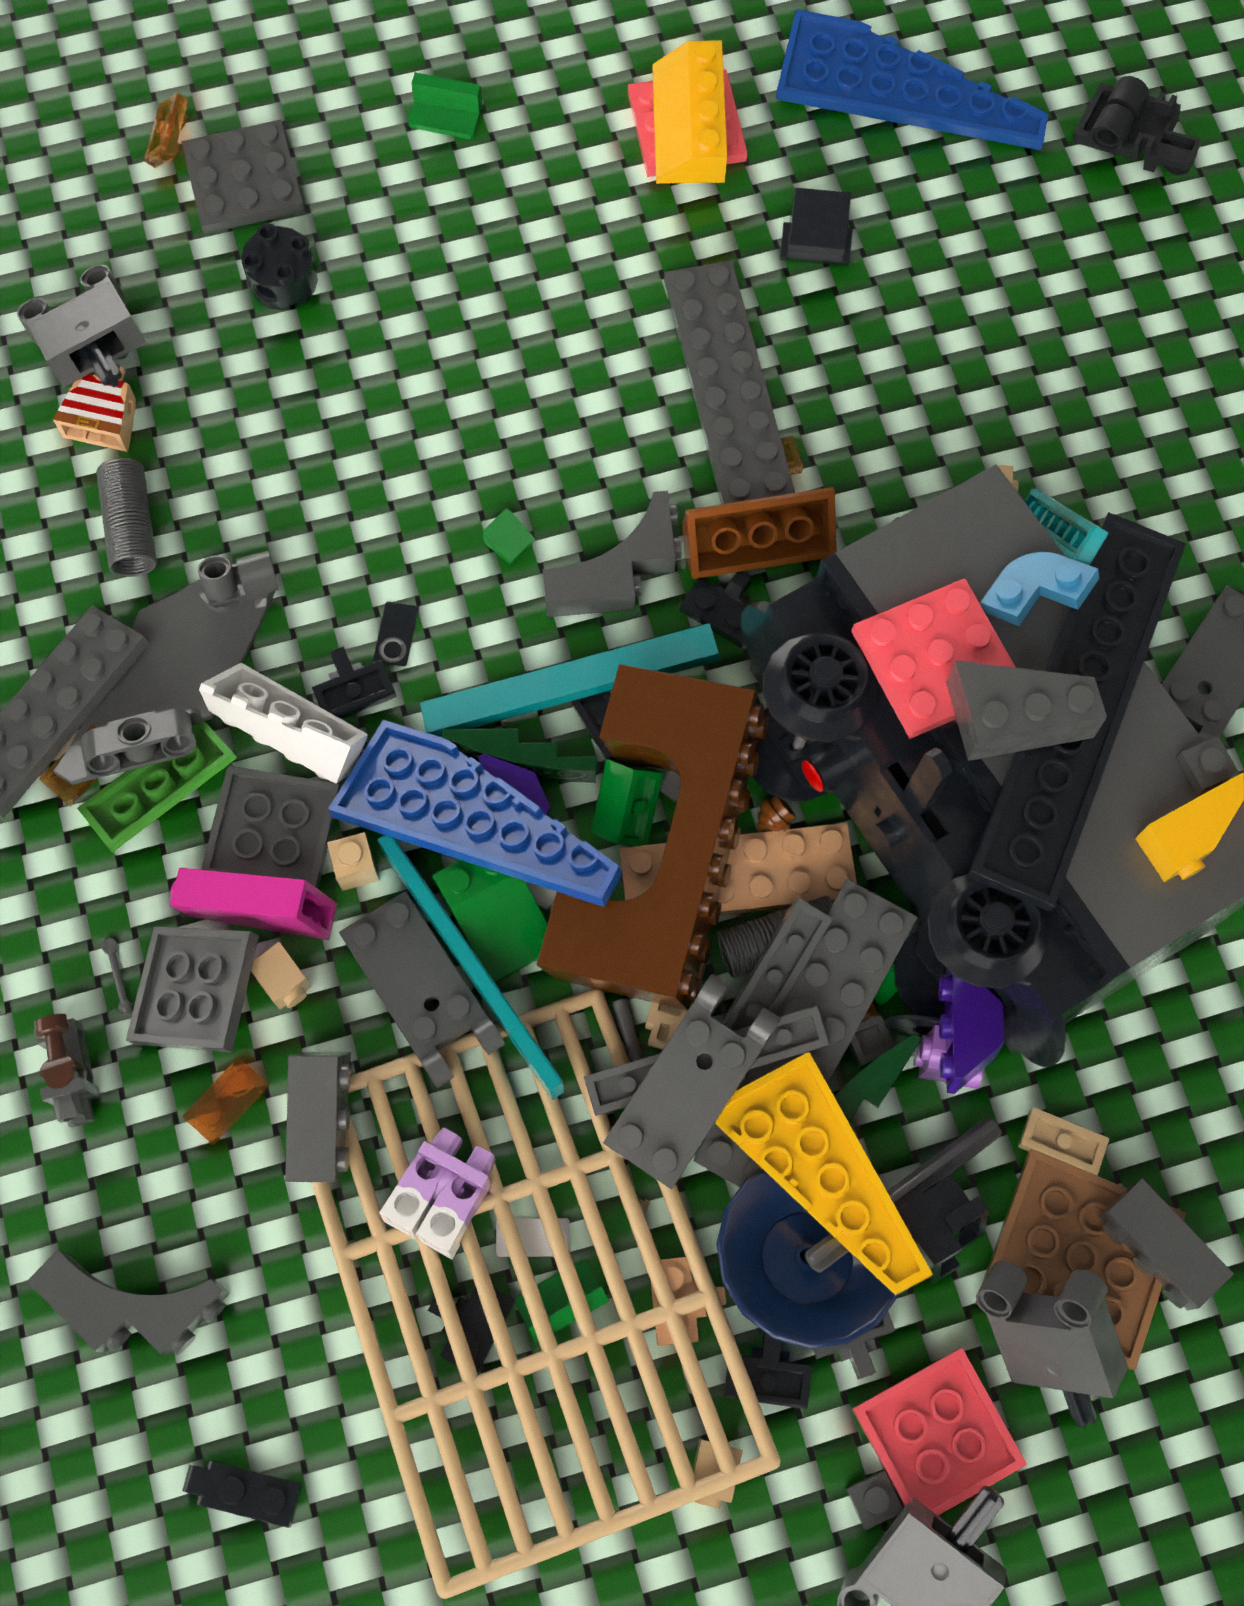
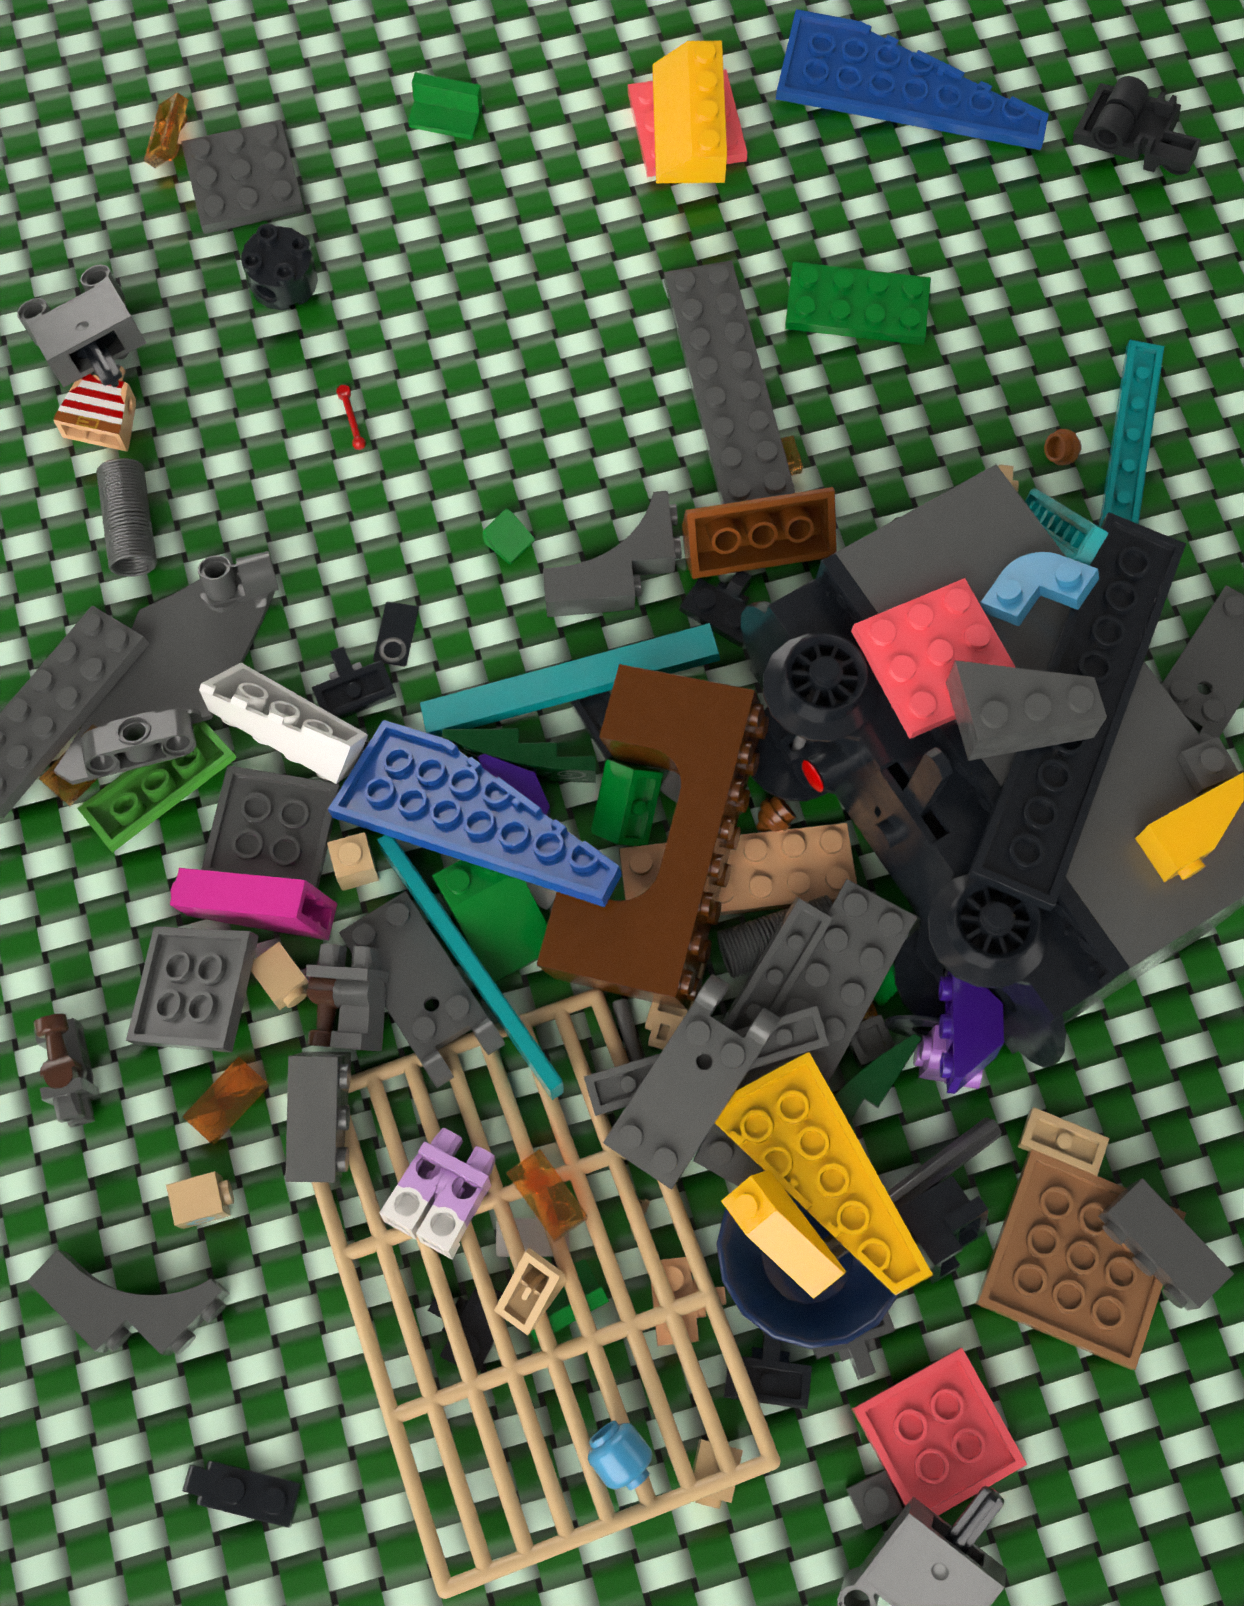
dark grey hinge [101,938,133,1015] -> none
black plate [780,187,853,266] -> none
dark grey piece [976,1261,1128,1428] -> none
none -> tan brick [166,1171,234,1229]
none -> dark grey hips [306,944,389,1051]
none -> red hinge [336,385,366,450]
none -> tan slope [494,1248,566,1336]
none -> clear orange plate [506,1149,588,1243]
none -> dark azure head [588,1421,652,1490]
none -> yellow slope [721,1169,846,1299]
none -> green plate [785,262,931,345]
none -> dark orange plate [1044,429,1082,465]
none -> teal tile [1099,340,1164,528]

